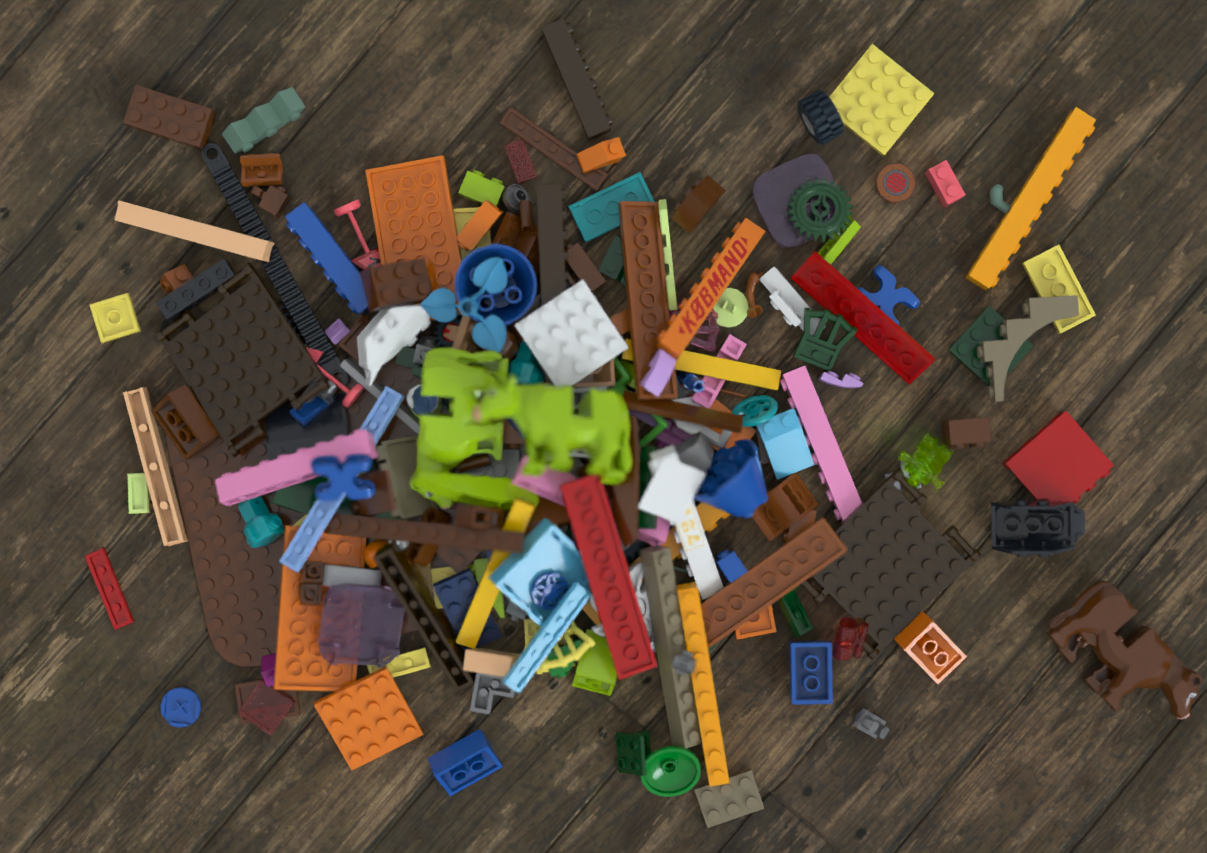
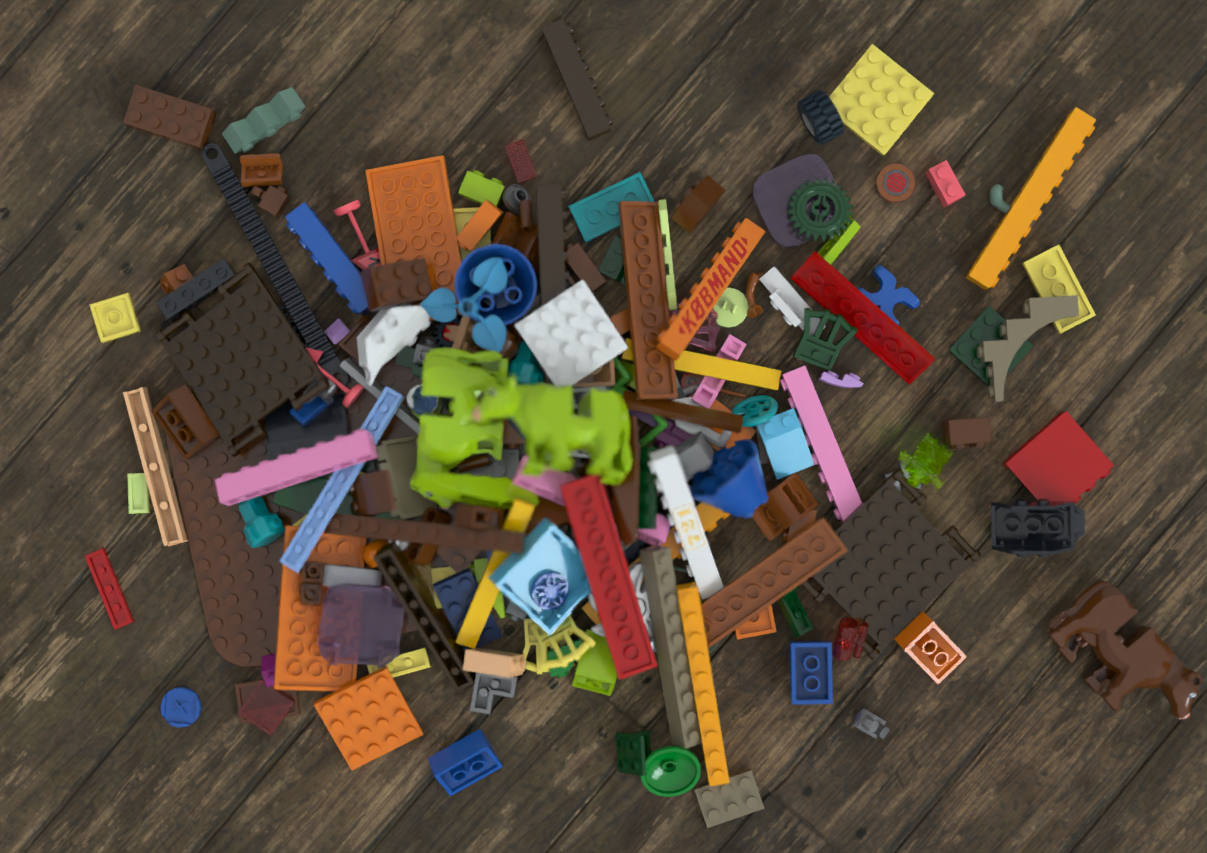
light nougat tile [115,200,274,262] -> none
blue piece [310,454,375,501] -> none
reddish brown tile [499,106,608,192] -> none
medium azure tile [502,581,592,693] -> none
orange slope [576,137,626,173] -> none
white sticker [638,457,706,524] -> none
lavender slope [640,349,676,397] -> none
flat silver gear [672,650,697,677] -> none
blue axle [677,371,705,393] -> none
blue brick [715,549,747,583] -> none

